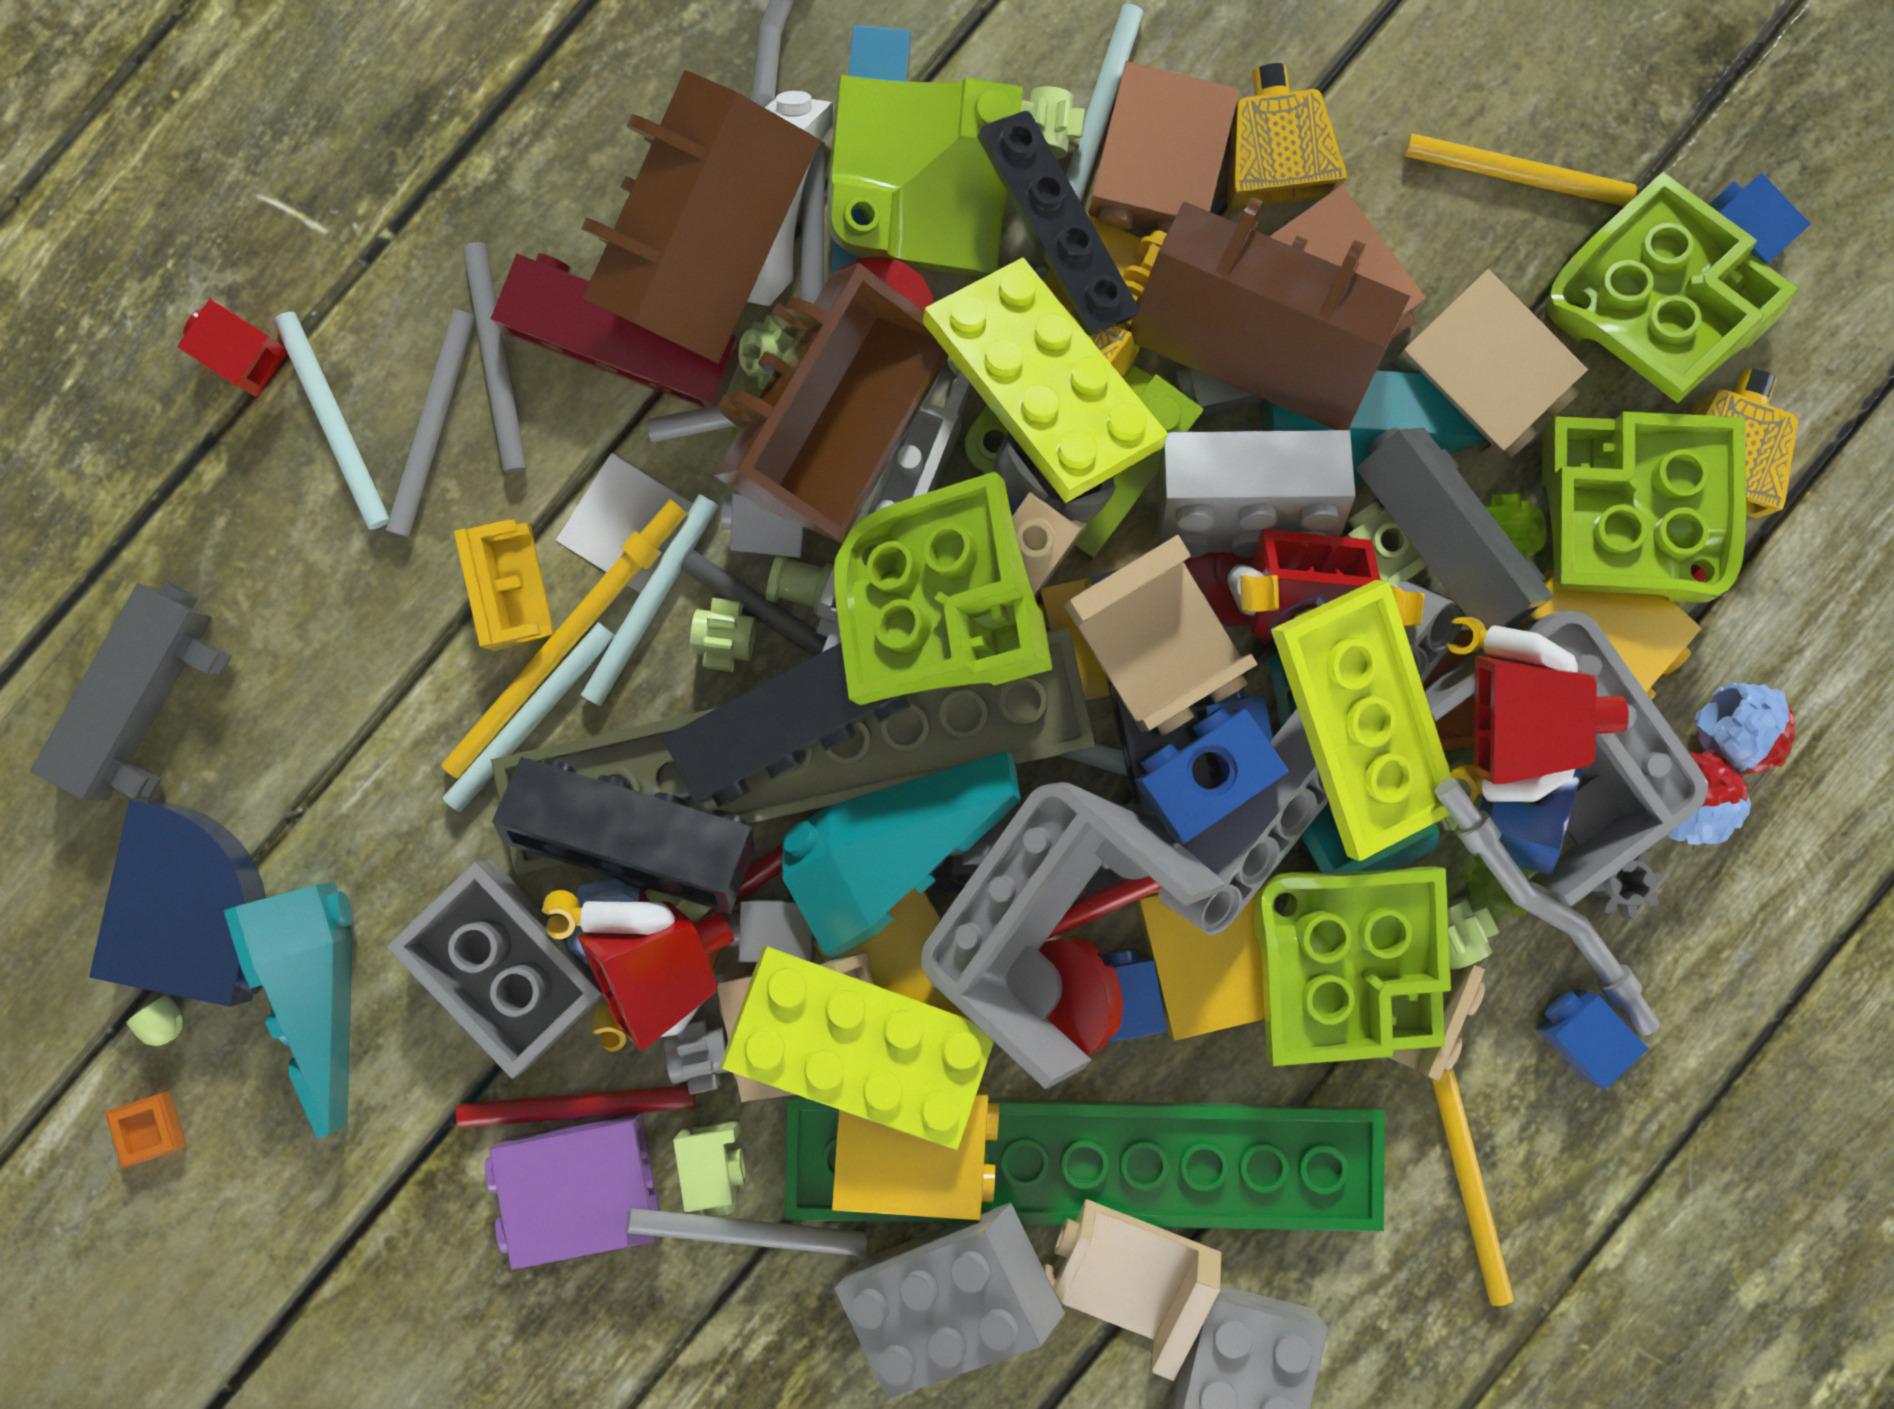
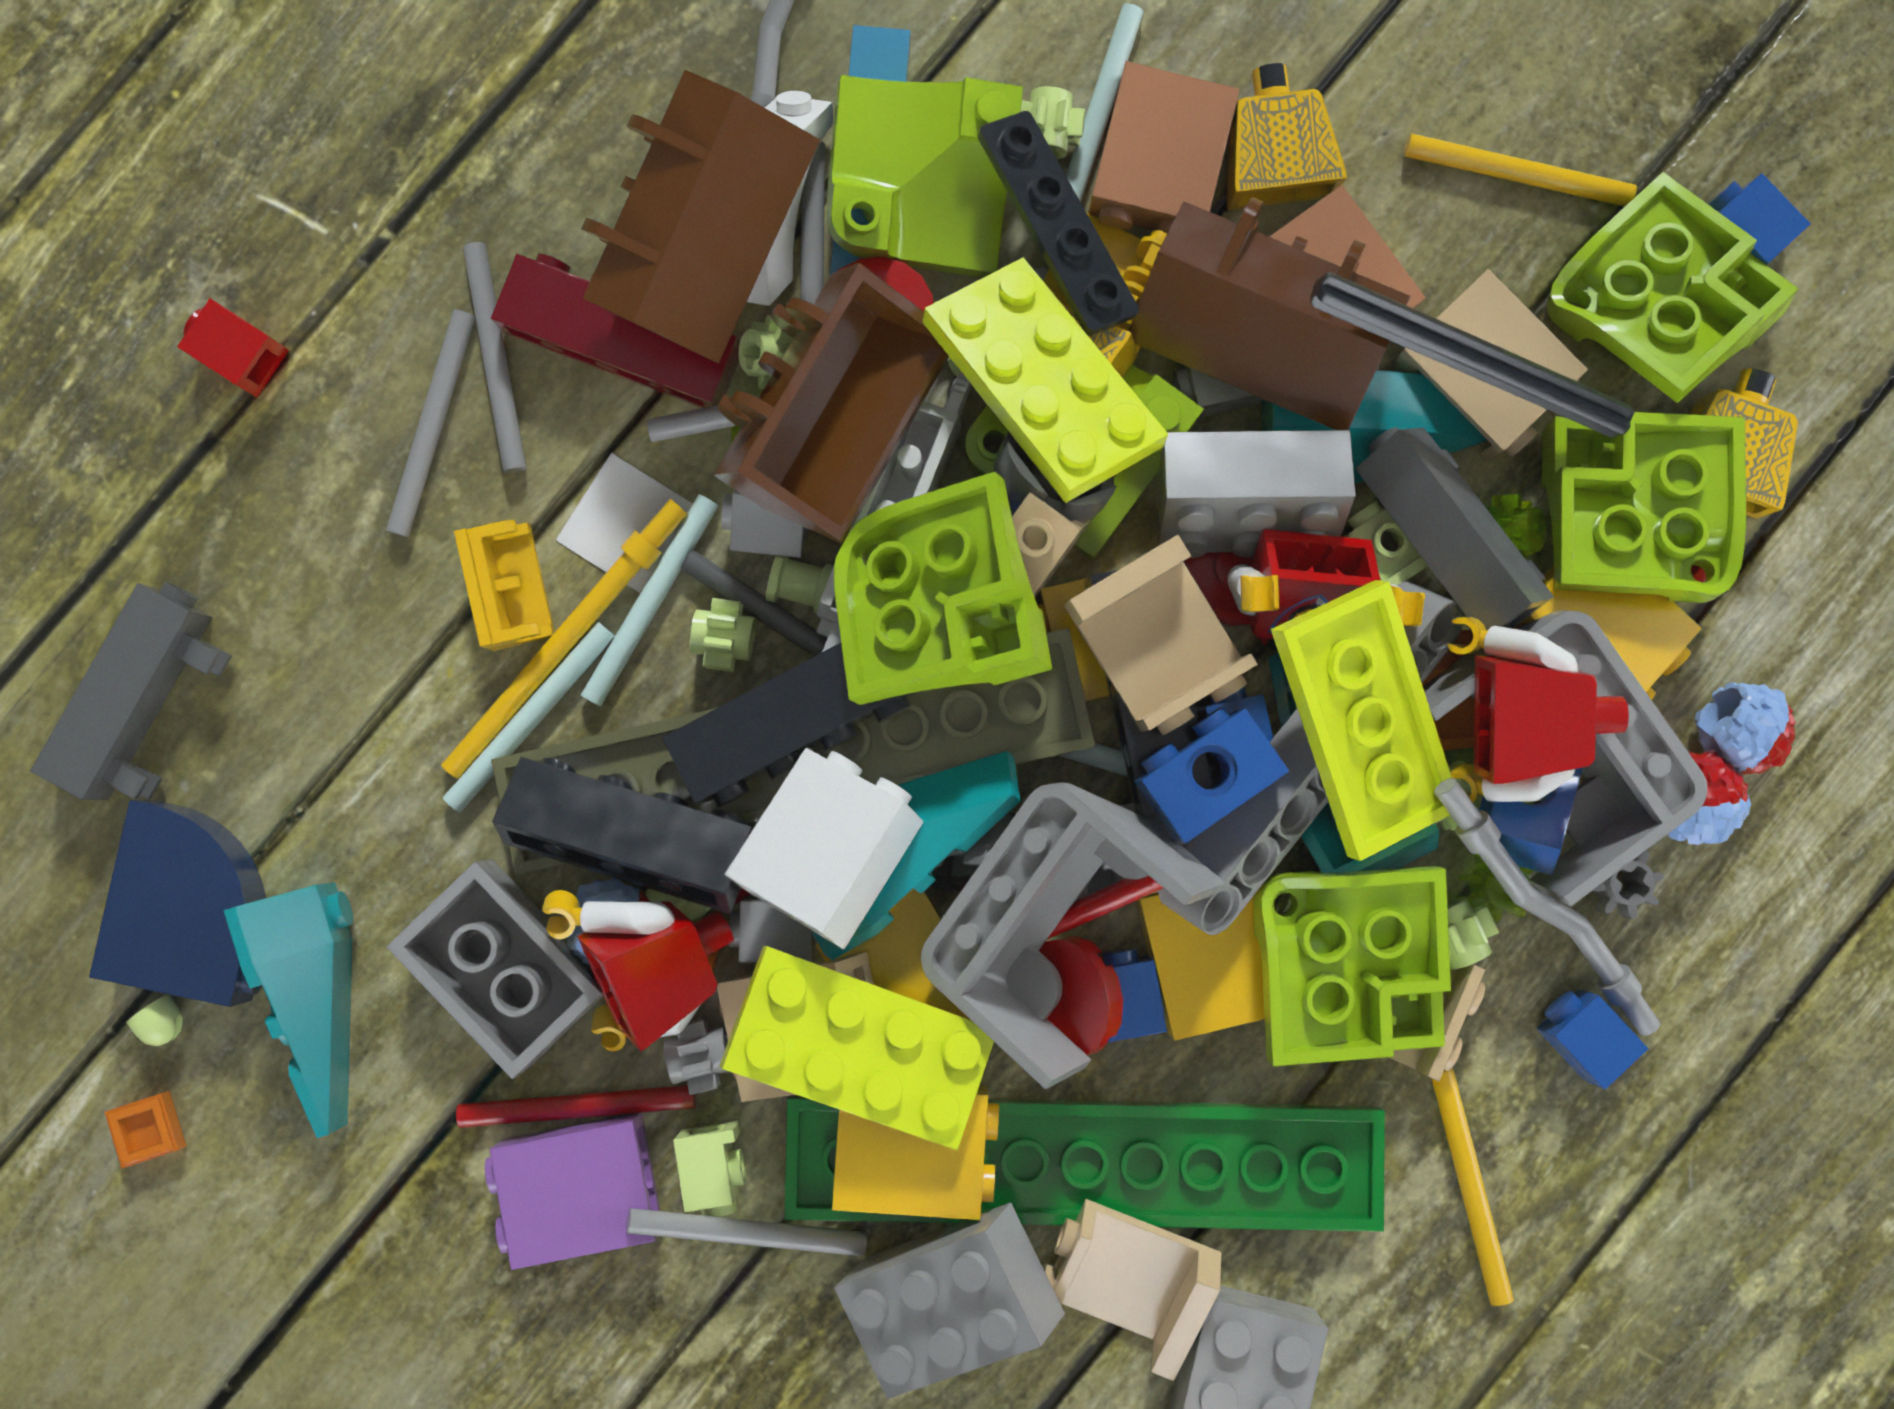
light aqua bar [273,312,389,530] -> none
none -> white brick [724,748,924,950]
none -> black axle [1310,272,1634,438]

